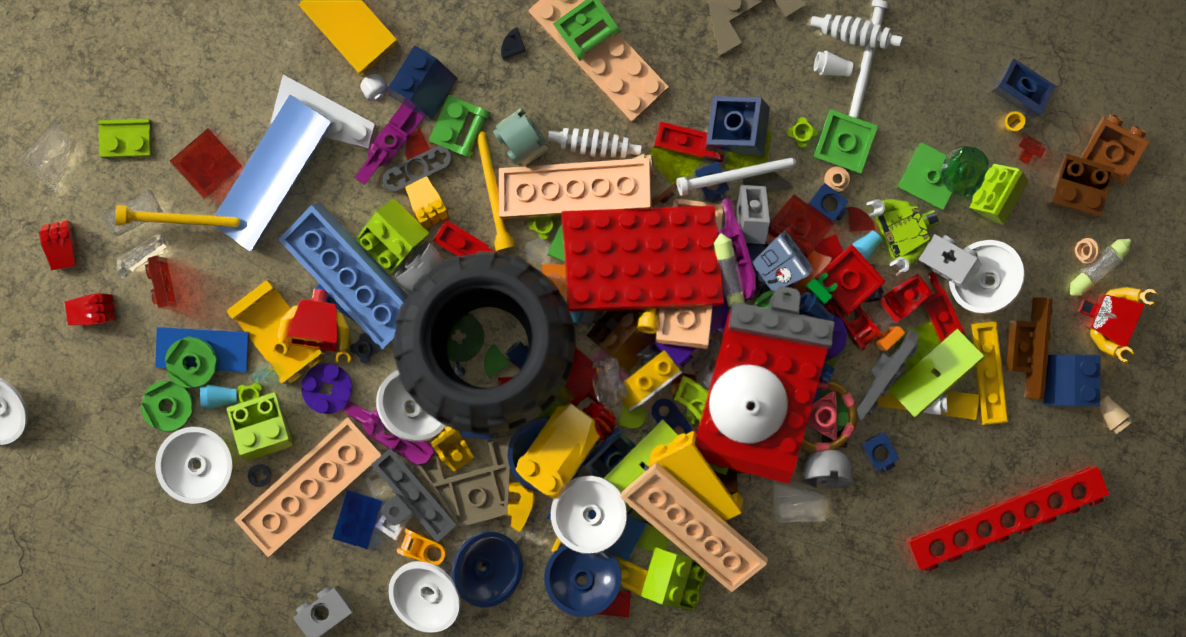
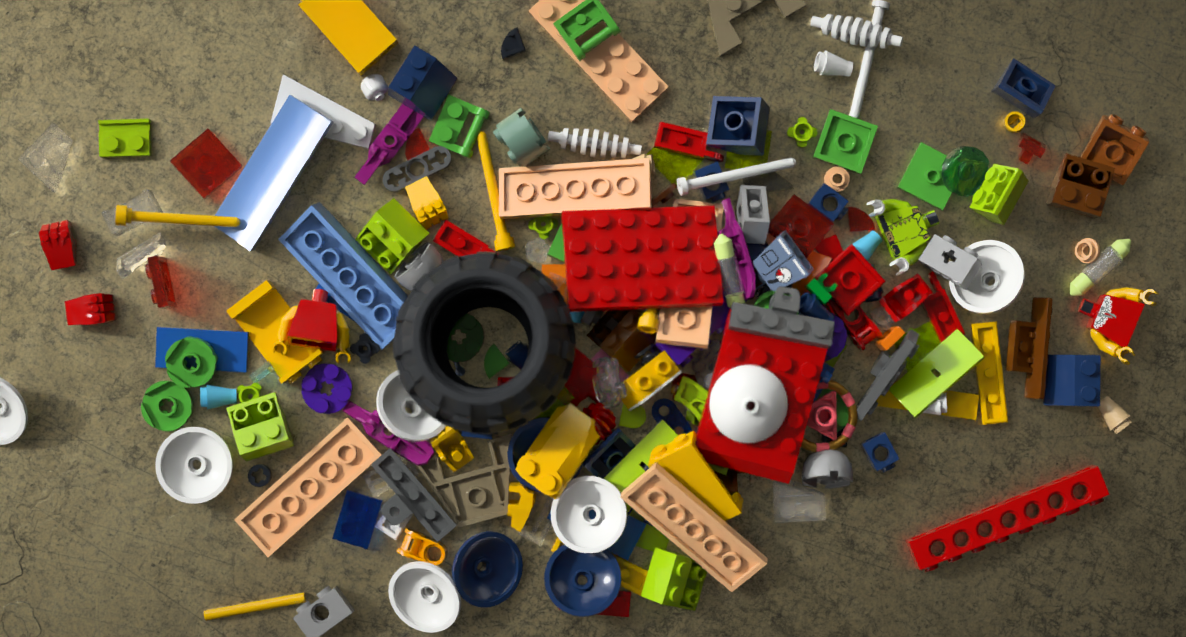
none -> yellow bar [204,592,306,621]

